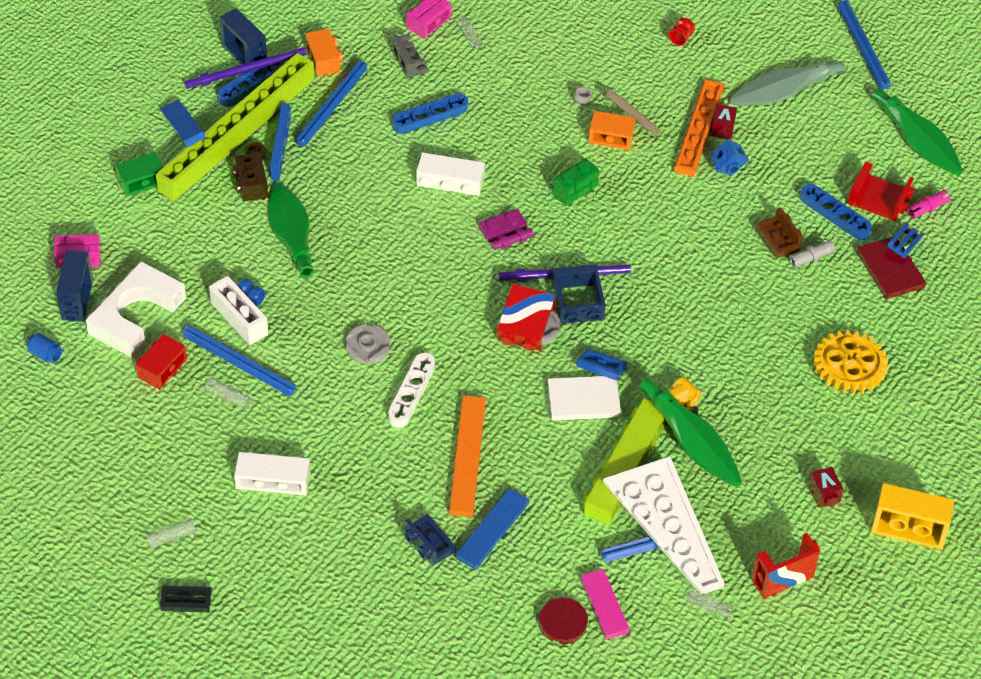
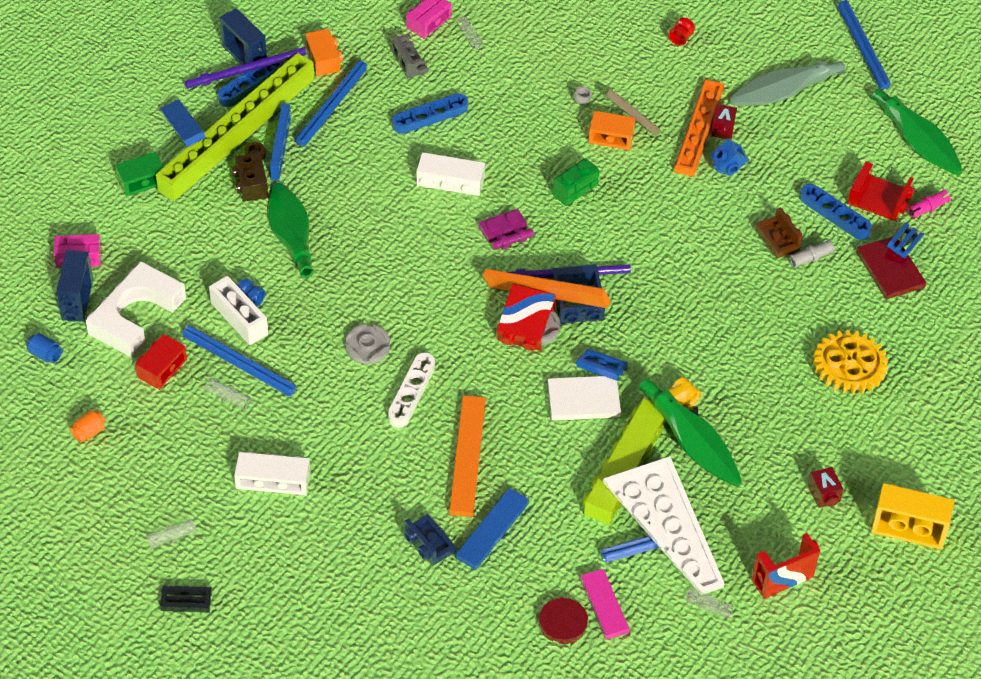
none -> orange brick [70,410,106,443]
none -> orange tile [483,269,611,308]

